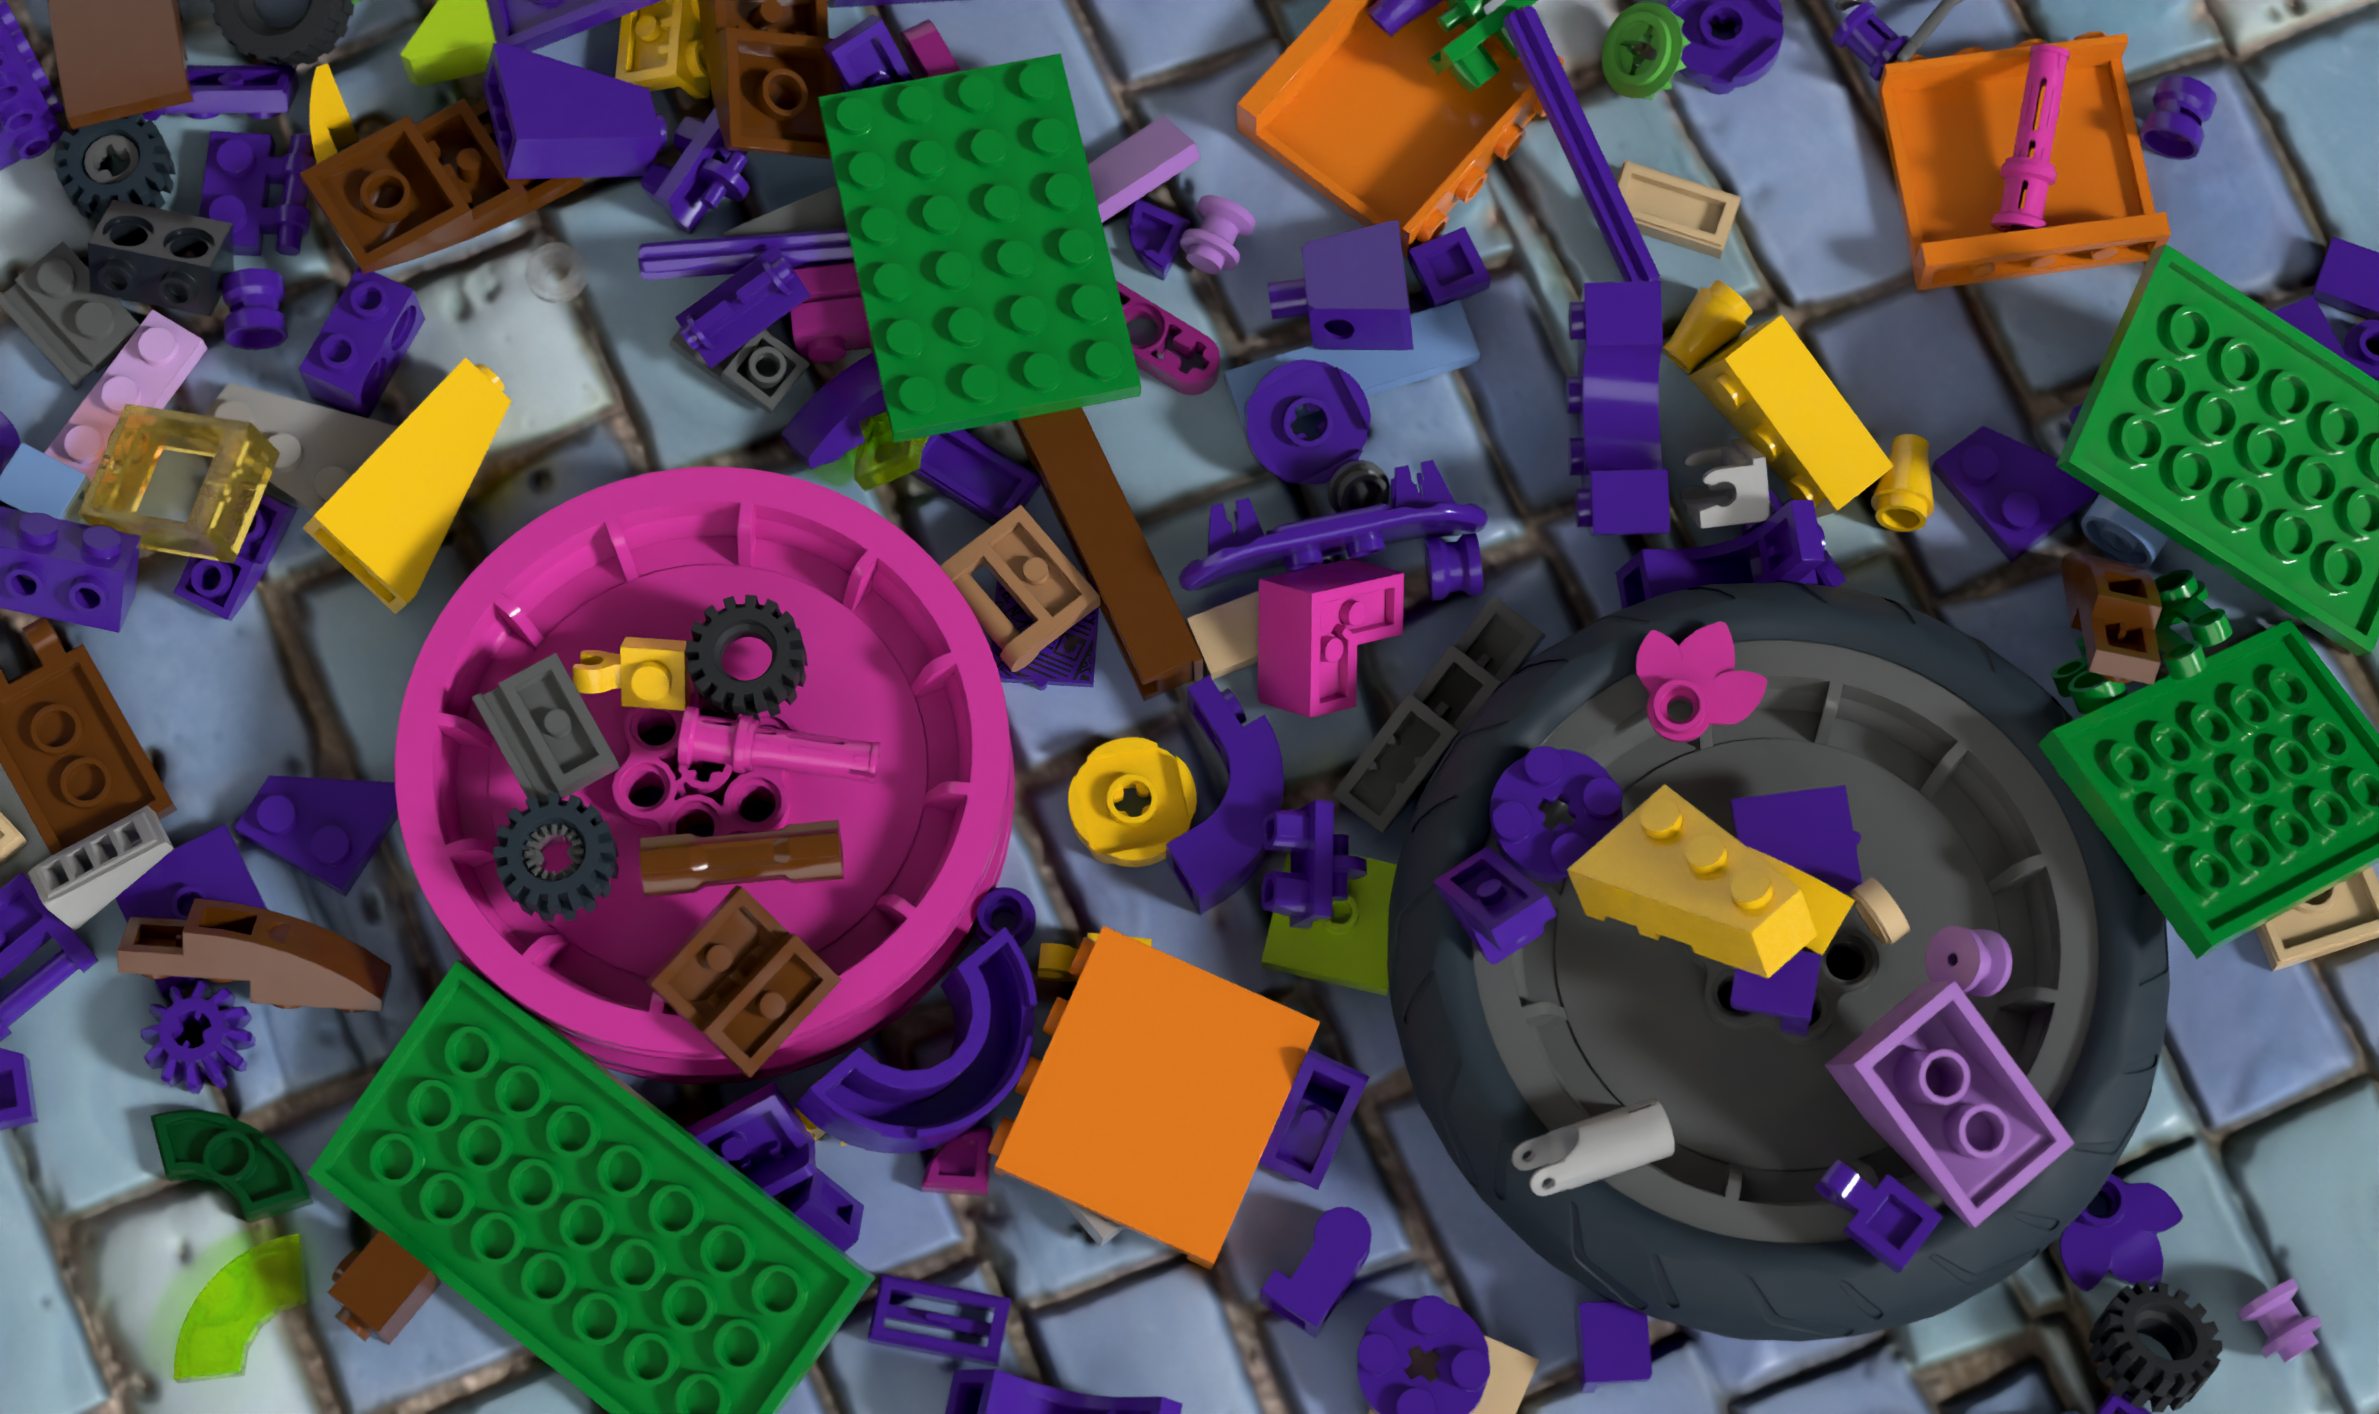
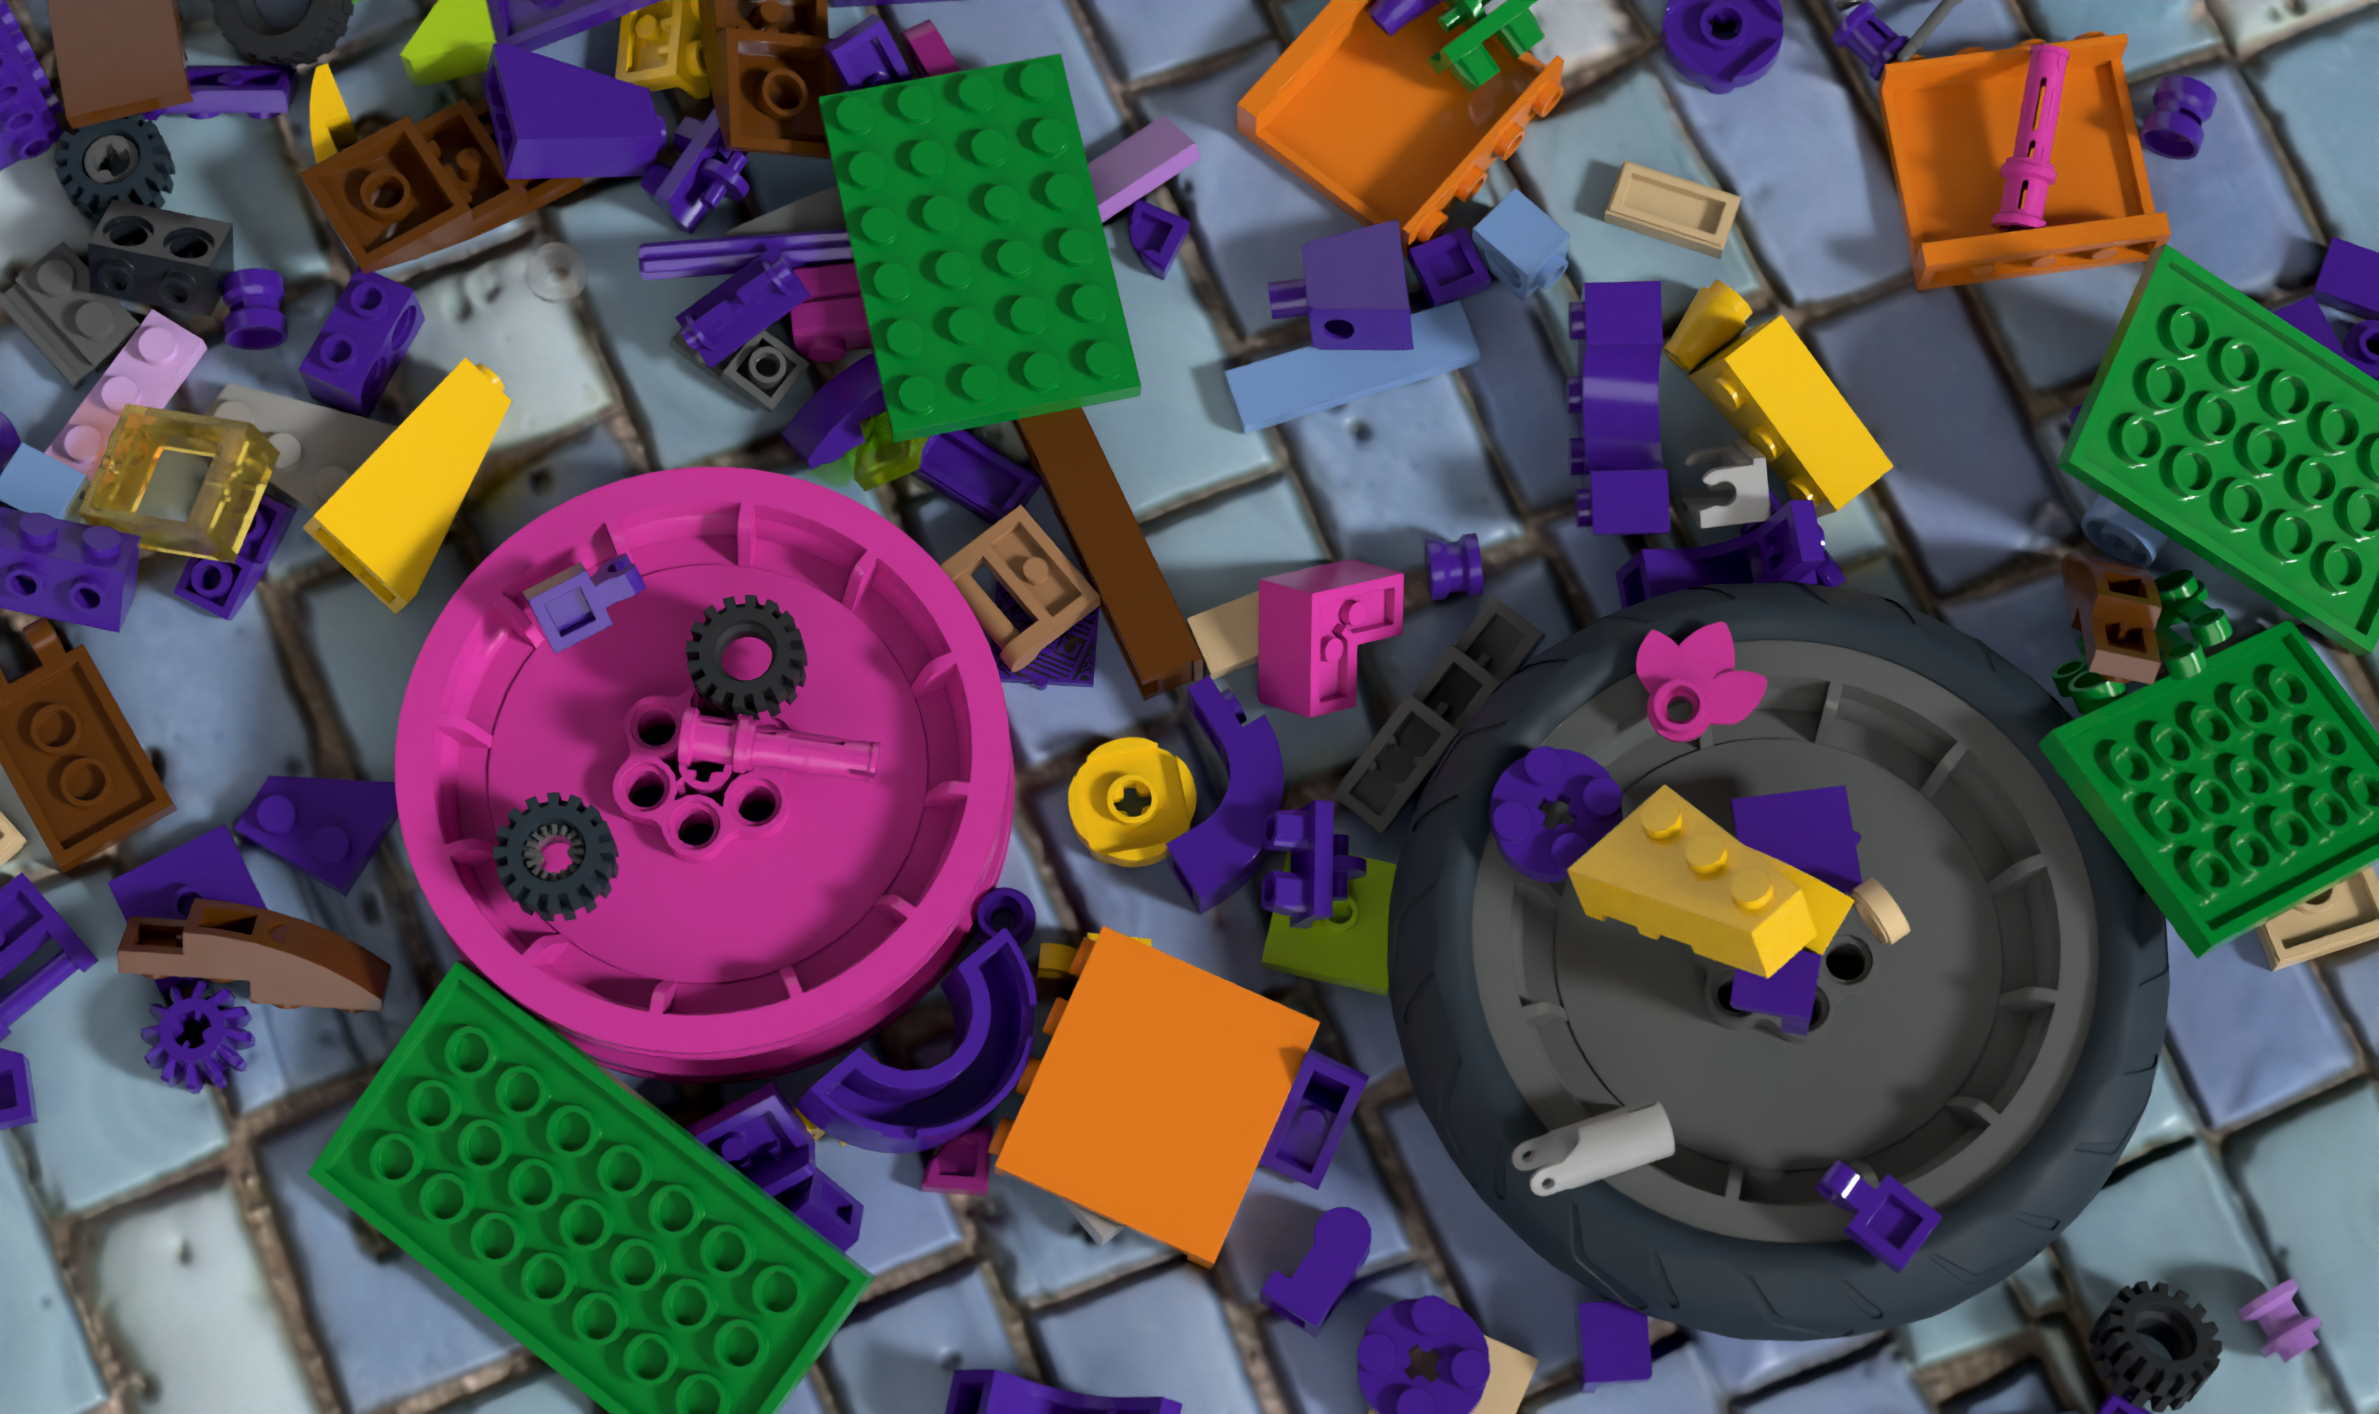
light grey slope [28,806,174,931] -> none
dark green tile [150,1110,314,1223] -> none
clear neon green tile [174,1234,307,1383] -> none
dark purple plate [199,131,317,257] -> none
reddish brown brick [328,1230,441,1345] -> none
dark grey plate [472,653,620,803] -> none
yellow plate [573,637,691,711] -> none
reddish brown axle [639,820,844,897] -> none
reddish brown slope [645,885,841,1078] -> none
dark purple tile [867,1274,1012,1367] -> none
magenta beam [1116,281,1220,395] -> none
dark purple piece [1178,460,1488,591] -> none
medium lavender wheel [1180,195,1256,274] -> none
dark purple plate [1244,359,1371,485] -> none
dark grey plate [1327,460,1390,513] -> none
dark purple slope [1433,846,1557,965] -> none
dark purple axle [1503,6,1660,282] -> none
bright green gear [1602,2,1690,100] -> none
medium lavender slope [1825,980,2075,1228] -> none
yellow cone [1871,434,1934,532] -> none
medium lavender wheel [1925,926,2012,997] -> none
dark purple wing [1931,426,2099,563] -> none
dark purple plate [2059,1173,2183,1292] -> none
none -> dark purple plate [523,553,646,654]
none -> medium blue brick [1472,188,1570,301]

